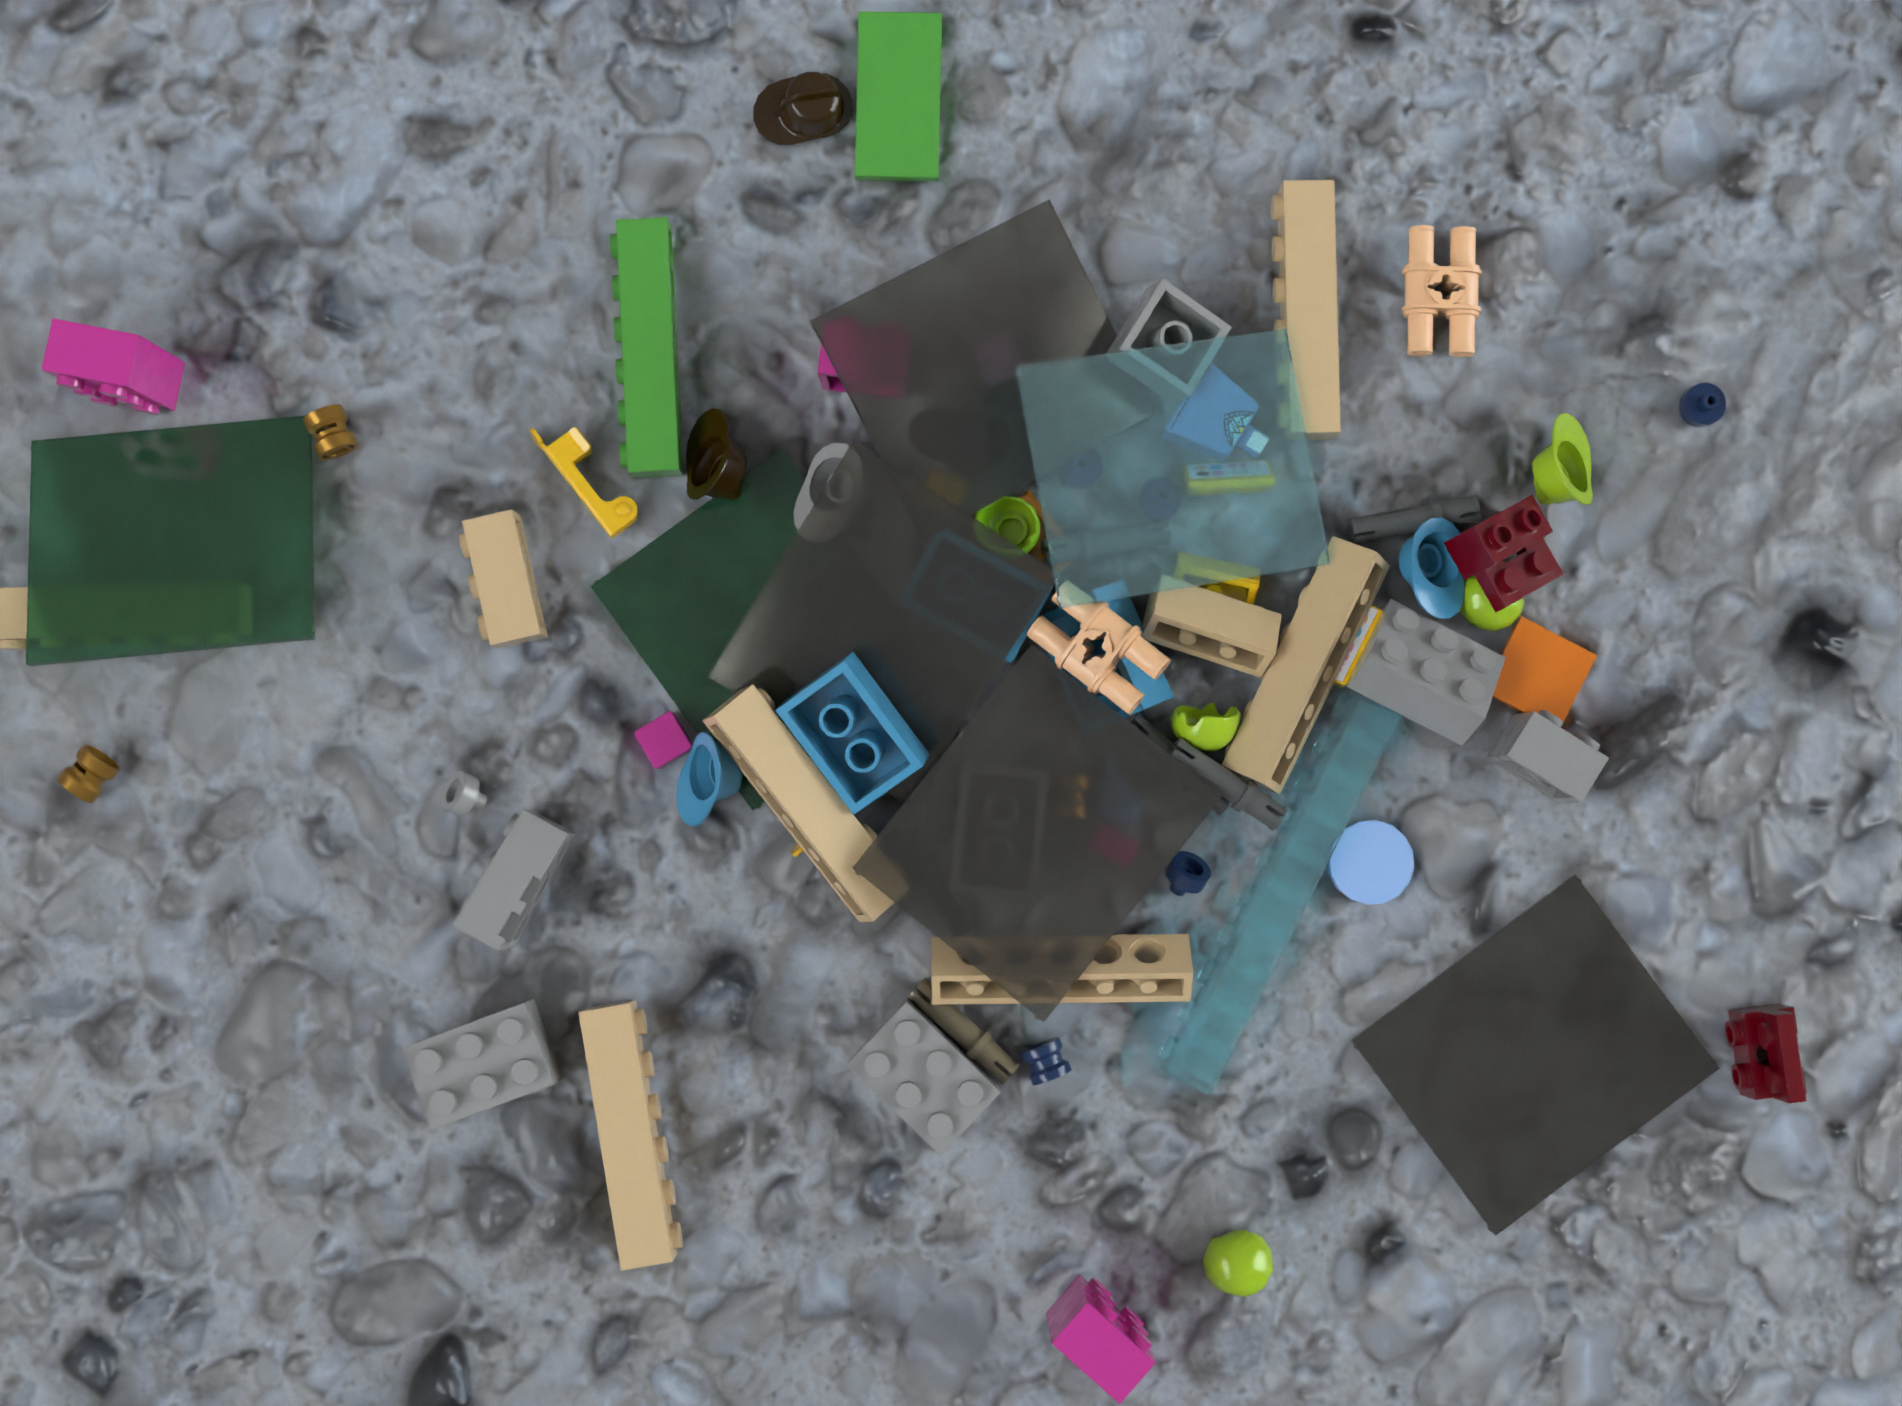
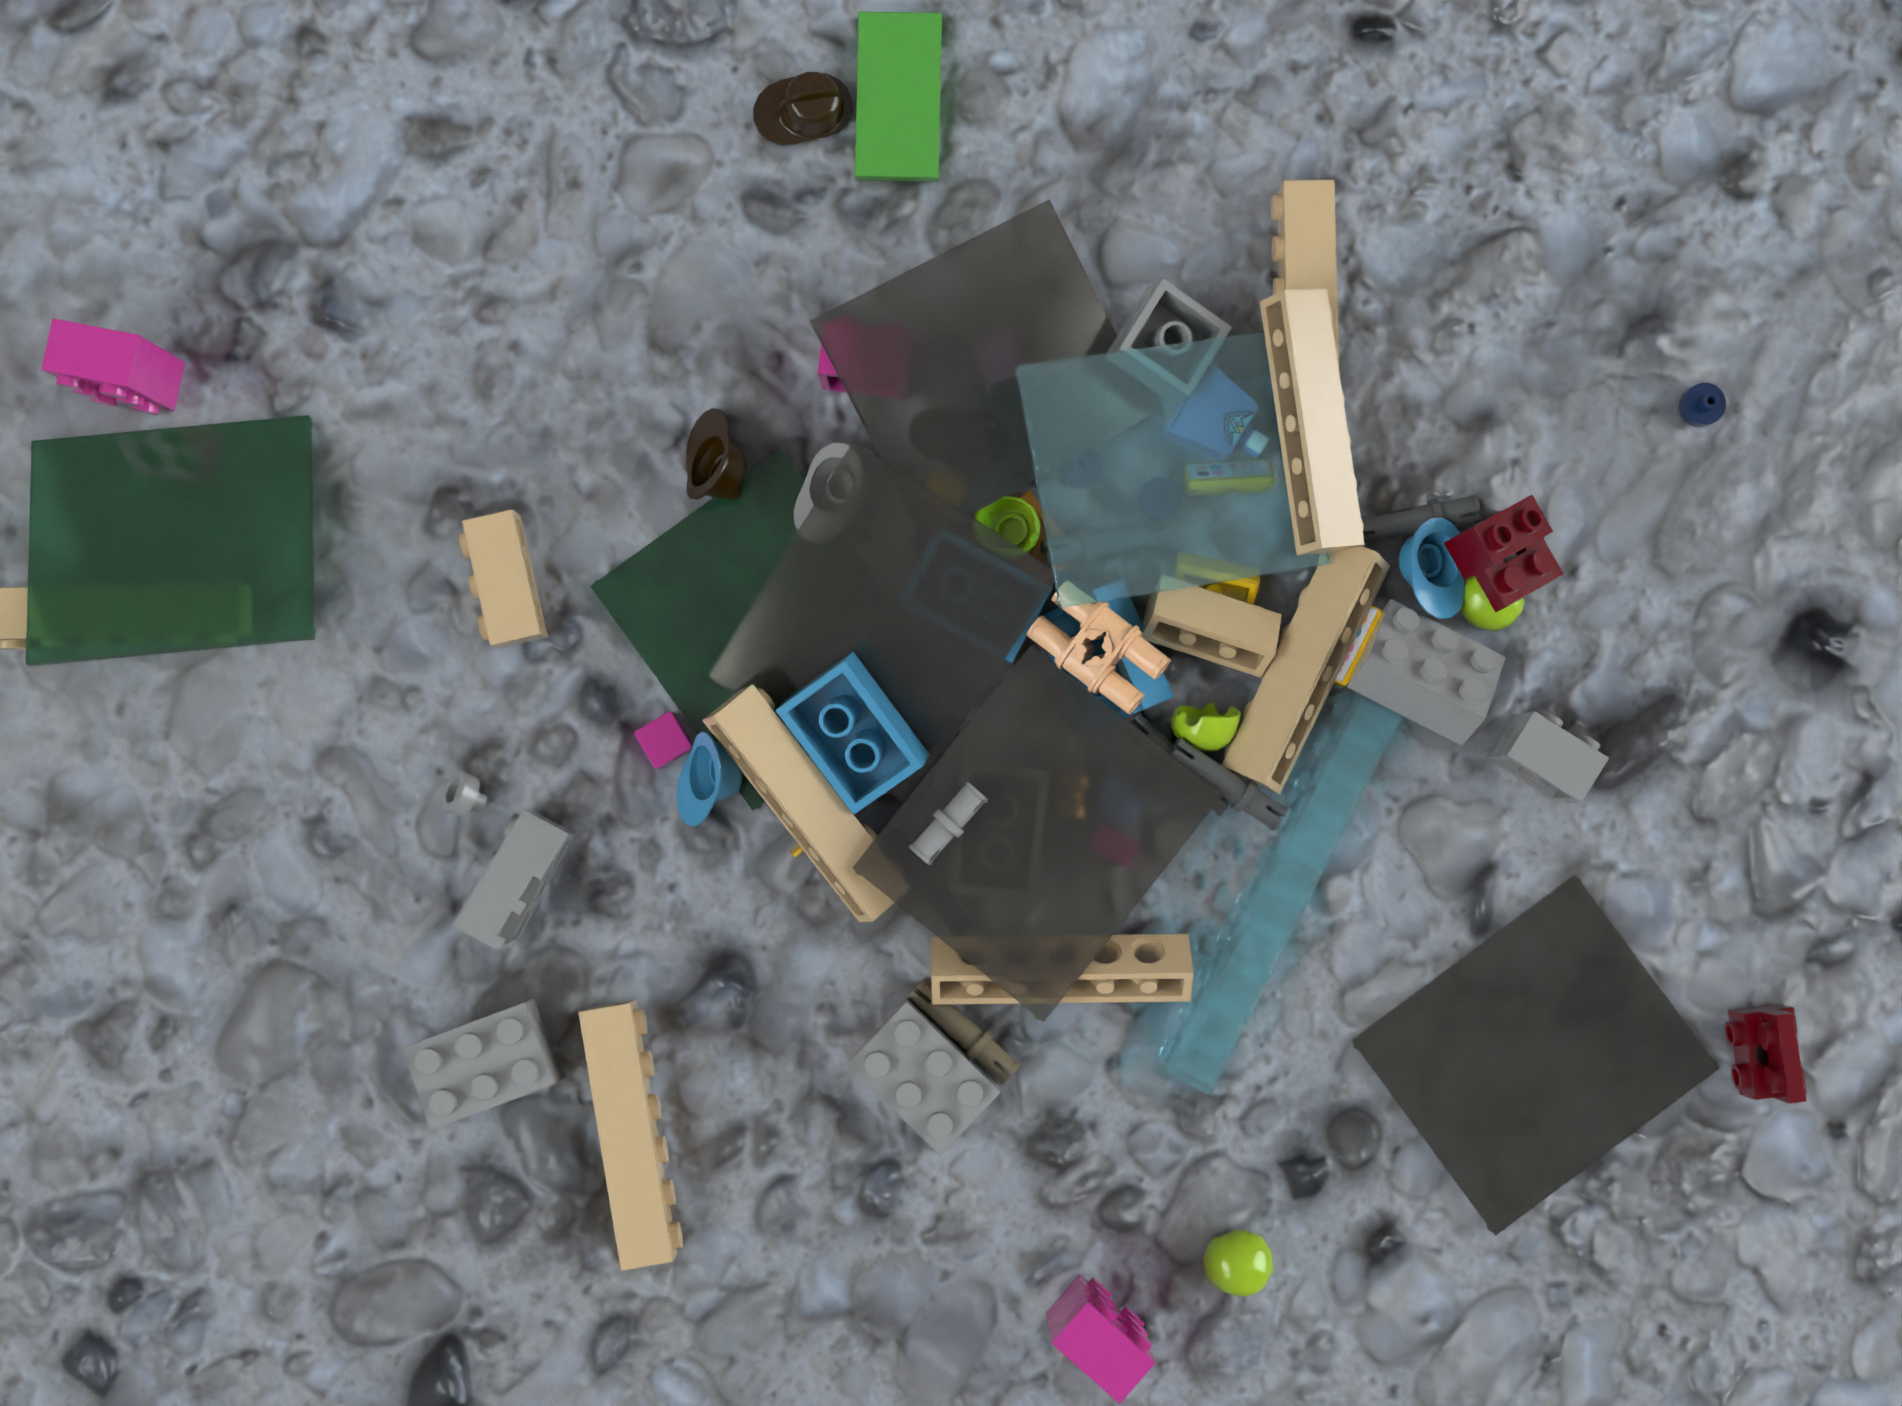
pearl gold wheel [57,744,120,803] -> none
pearl gold wheel [302,404,359,461] -> none
yellow piece [529,427,638,539] -> none
bright green brick [610,217,684,479] -> none
dark blue wheel [1020,1037,1072,1085] -> none
dark blue tile [1165,851,1211,896] -> none
light blue tile [1328,820,1414,905] -> none
light nougat pin [1401,225,1482,357] -> none
orange tile [1493,616,1597,722] -> none
lime piece [1532,413,1593,505] -> none
none -> light grey pin [909,781,988,865]
none -> tan brick [1260,289,1365,556]

